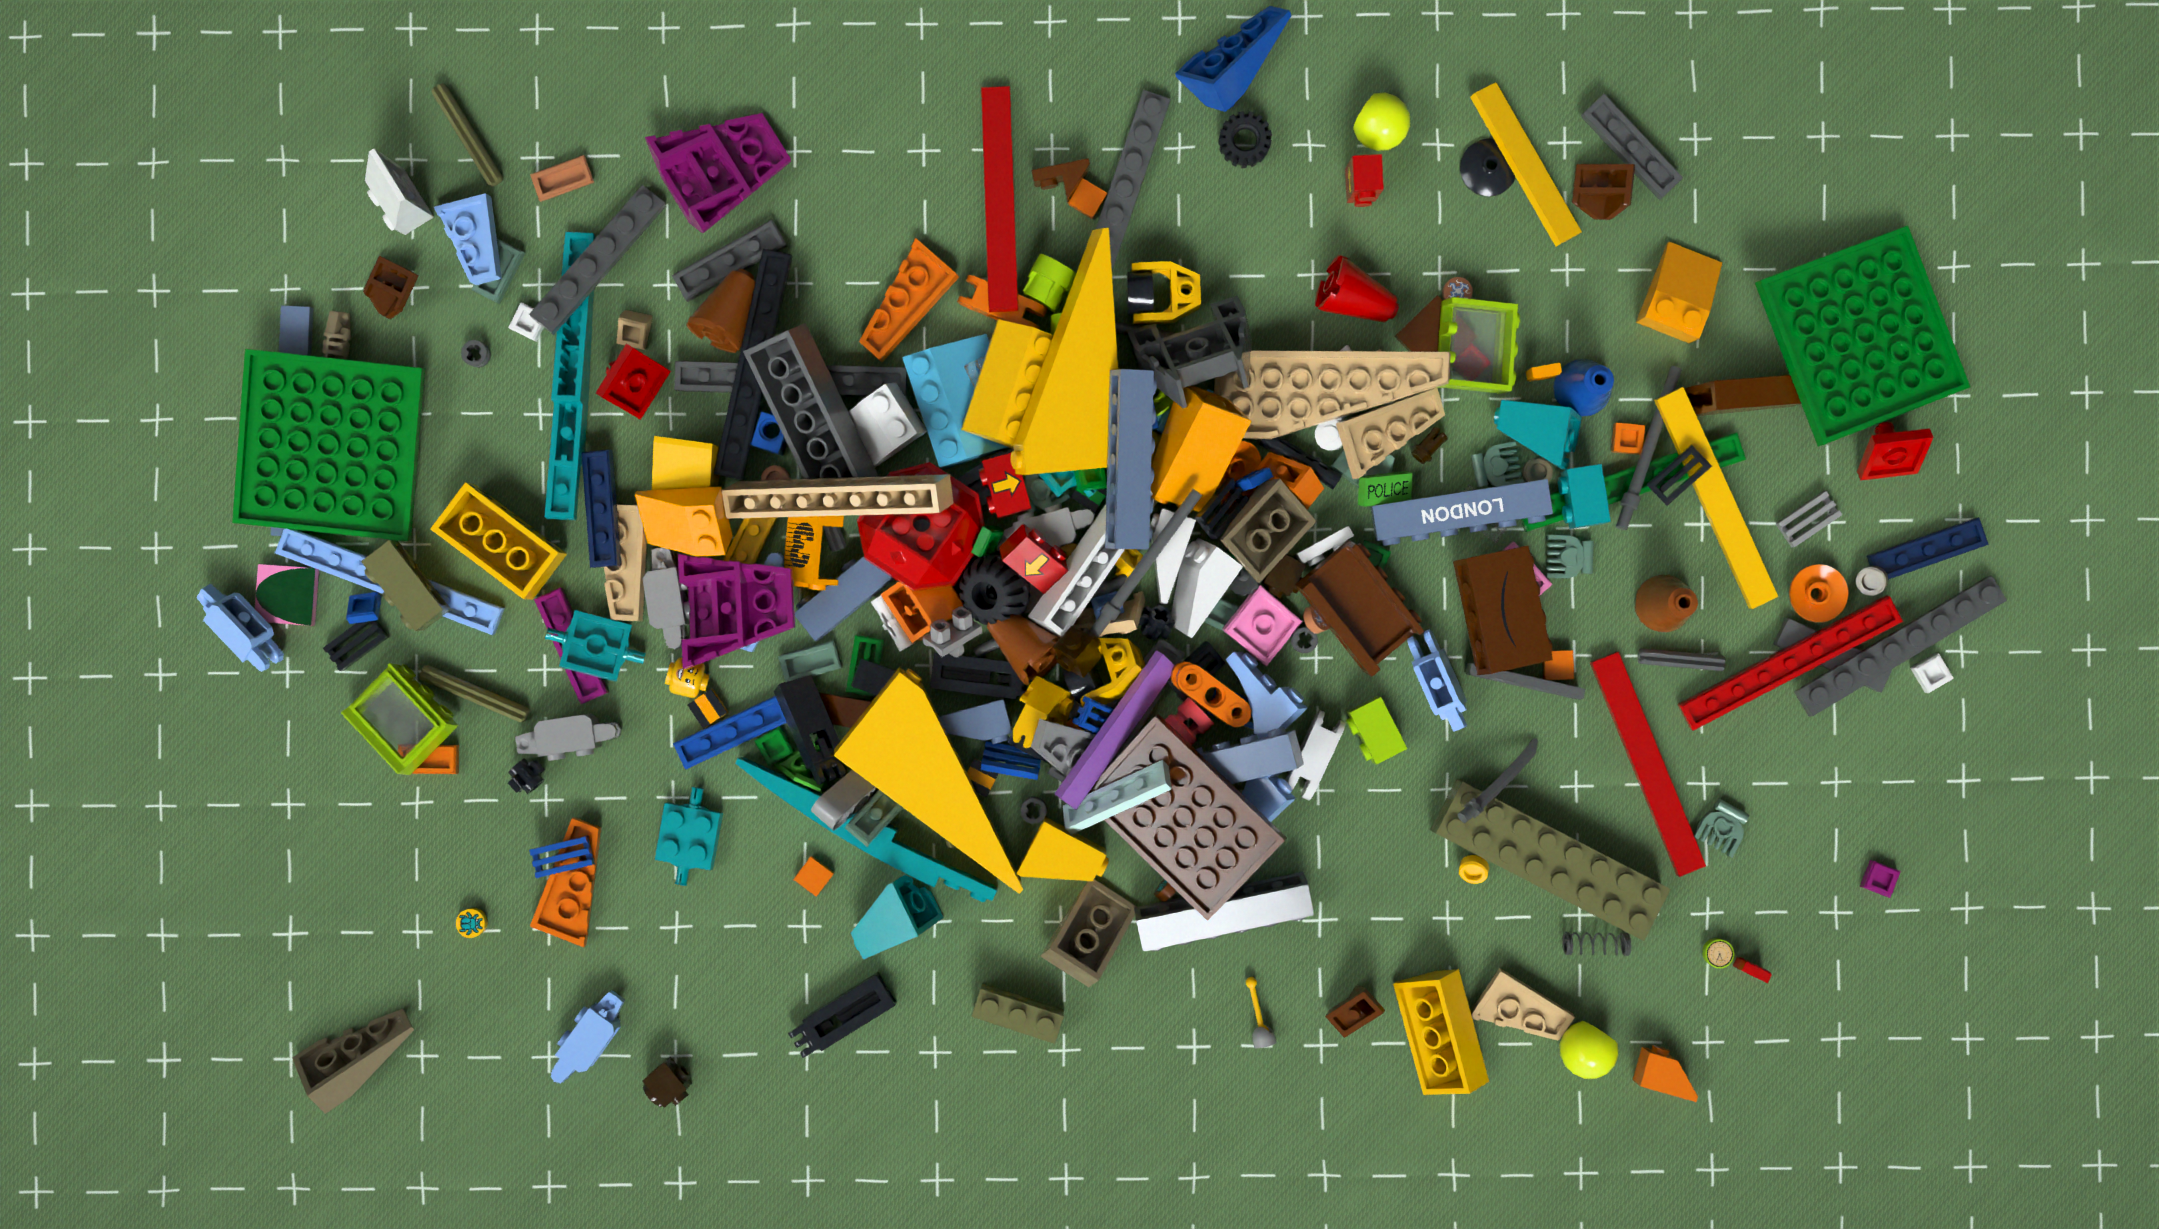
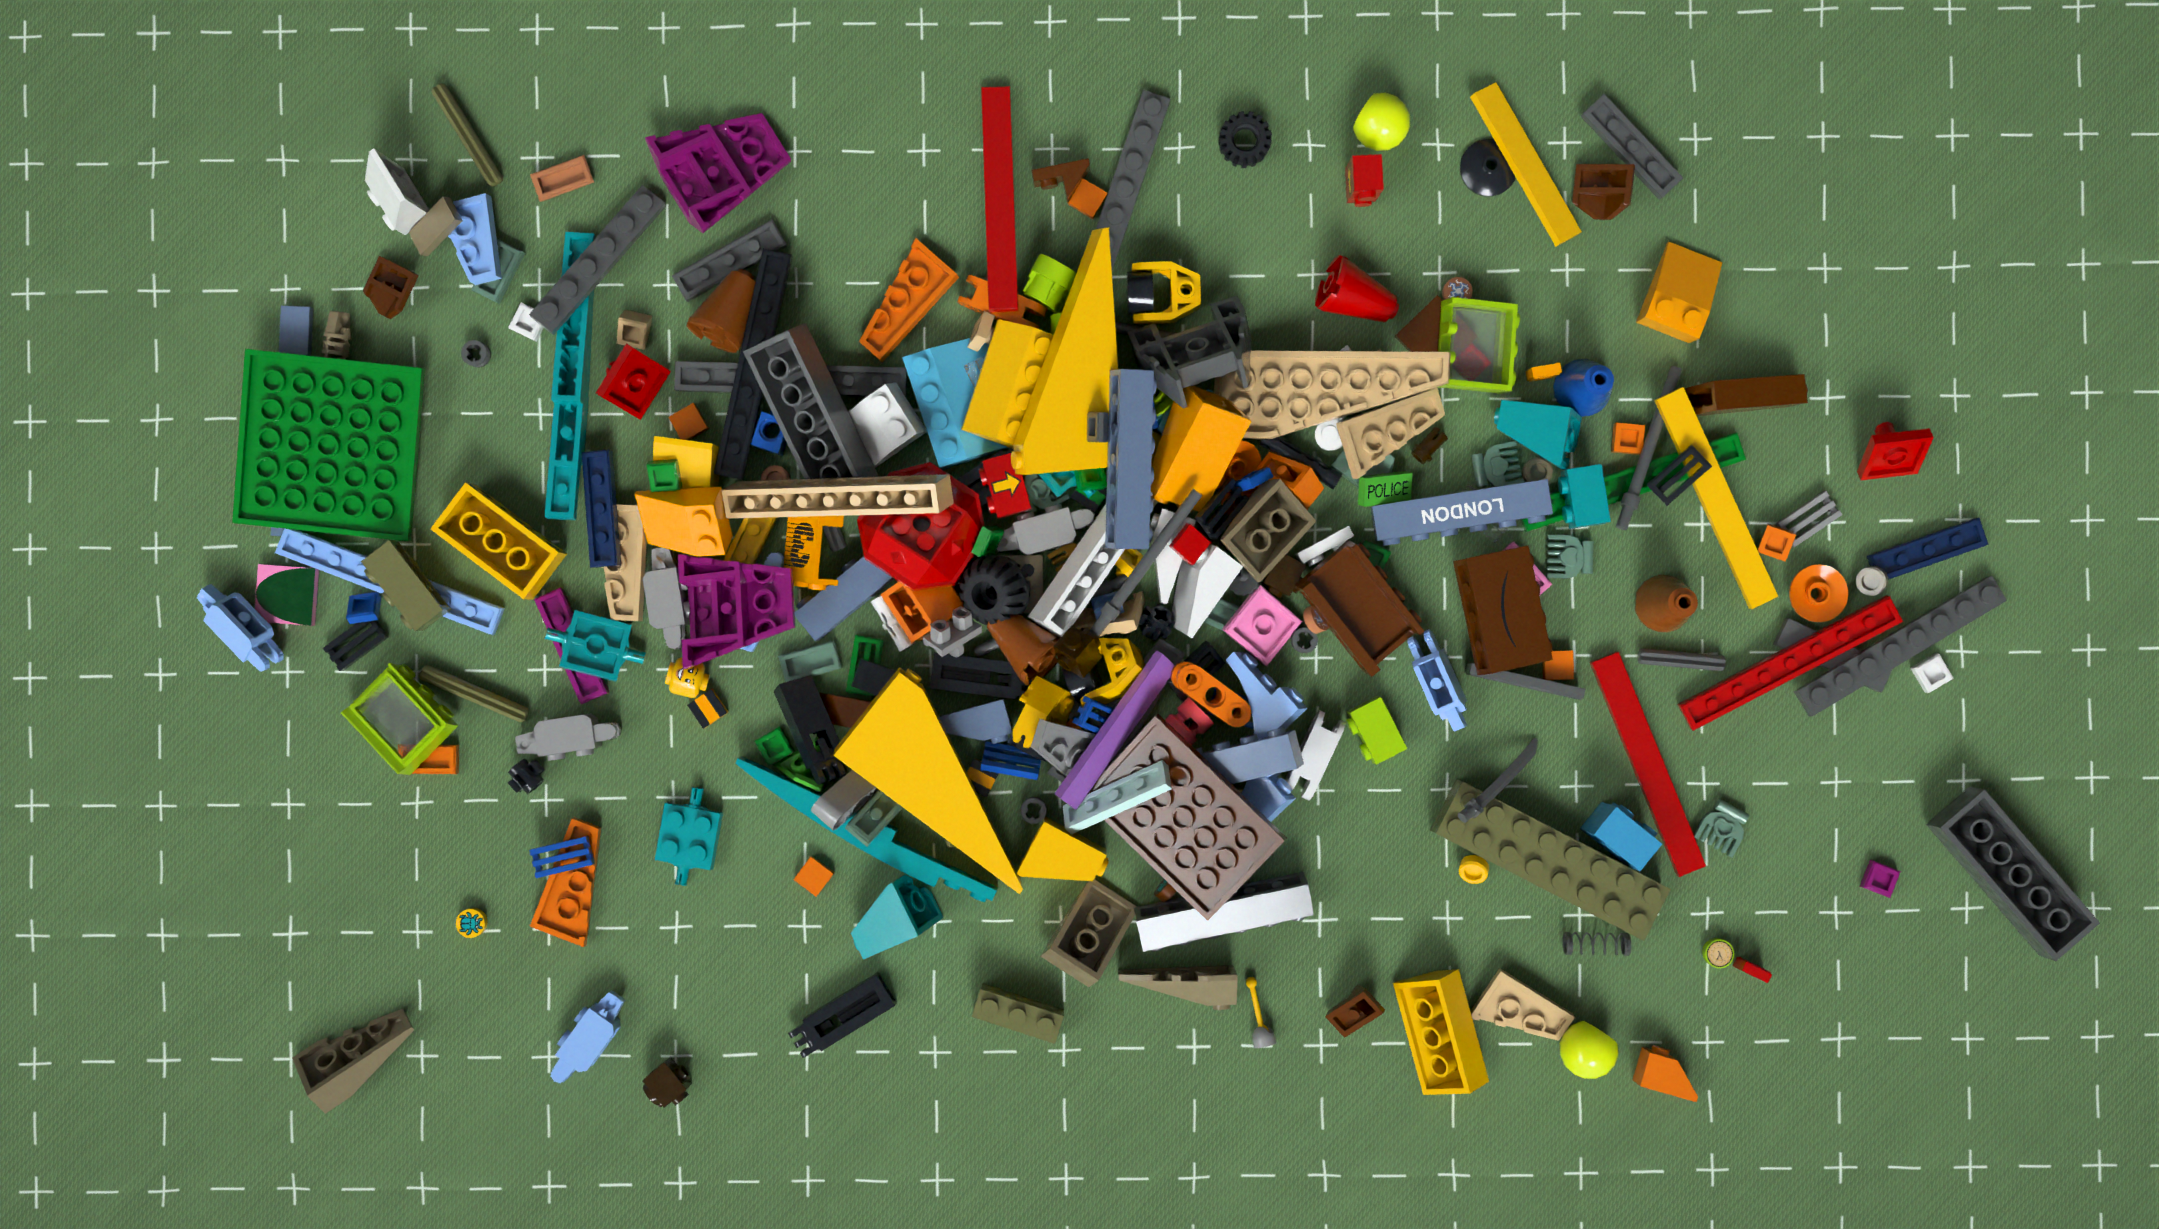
blue tile [673,696,787,770] -> none
red brick [999,523,1069,594] -> none
blue wedge [1175,6,1291,112] -> none
green plate [1755,226,1971,447] -> none
none -> dark tan tile [409,196,463,256]
none -> green tile [646,459,682,492]
none -> orange tile [668,403,709,440]
none -> tan plate [967,311,995,352]
none -> dark grey slope [1087,412,1109,442]
none -> dark tan wedge [1118,965,1238,1010]
none -> red tile [1169,523,1211,565]
none -> dark azure brick [1580,802,1662,871]
none -> orange tile [1757,524,1796,562]
none -> dark grey brick [1926,787,2100,961]

